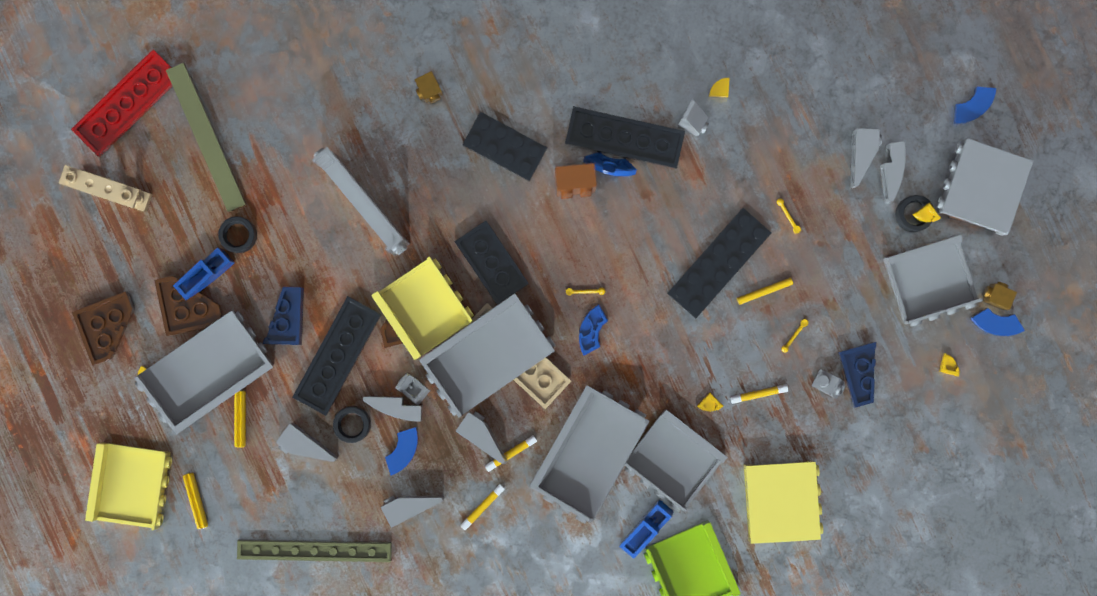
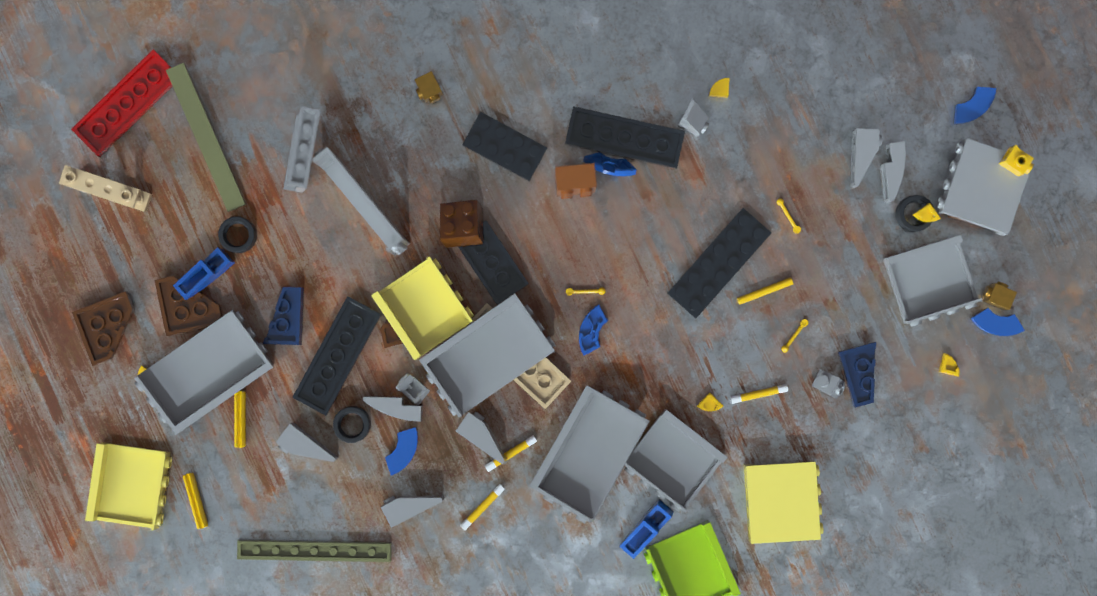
none -> light grey panel [283,106,320,193]
none -> reddish brown brick [440,200,483,248]
none -> yellow brick [999,145,1034,176]

